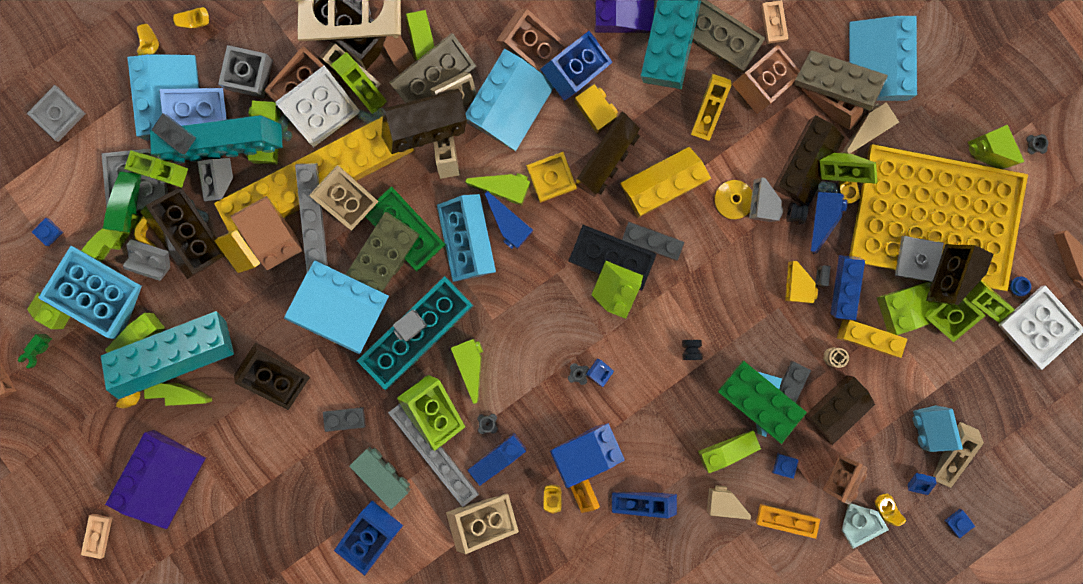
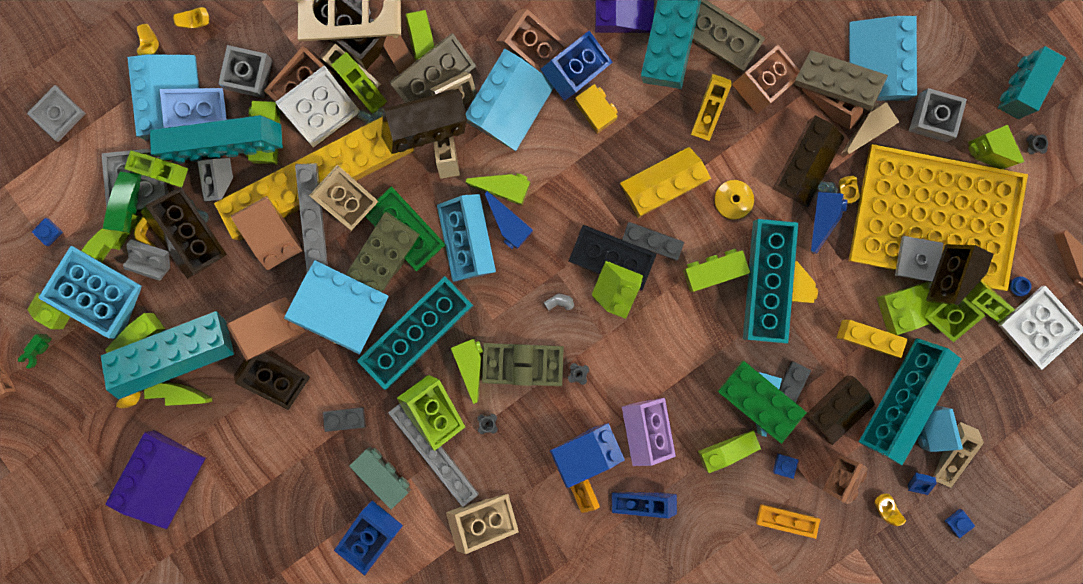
light nougat plate [81,514,112,559] -> none
dark grey plate [152,113,196,155] -> none
yellow tile [214,230,260,273] -> none
clear light blue arm [278,113,292,142] -> none
light grey brick [393,310,427,341] -> none
blue slope [467,433,527,486] -> none
yellow tile [526,152,577,203] -> none
yellow hair [544,484,562,514] -> none
dark brown slope [575,111,640,197] -> none
blue plate [586,359,614,387] -> none
black wheel [682,340,703,360] -> none
tan slope [707,485,751,520] -> none
light grey slope [749,177,783,222] -> none
light nougat plate [761,0,788,44] -> none
black wheel [786,202,808,224] -> none
dark grey tile [815,265,831,287] -> none
lime slope [820,153,878,184] -> none
tan wheel [823,347,849,368] -> none
blue brick [830,255,865,320] -> none
light aqua plate [841,503,889,549] -> none
none -> nougat slope [227,297,305,361]
none -> olive plate [482,343,564,386]
none -> light grey arm [544,294,574,310]
none -> lavender slope [622,398,676,466]
none -> lime brick [683,248,750,292]
none -> teal brick [743,219,798,343]
none -> teal brick [859,338,962,465]
none -> light grey brick [909,88,967,142]
none -> teal brick [998,46,1066,119]

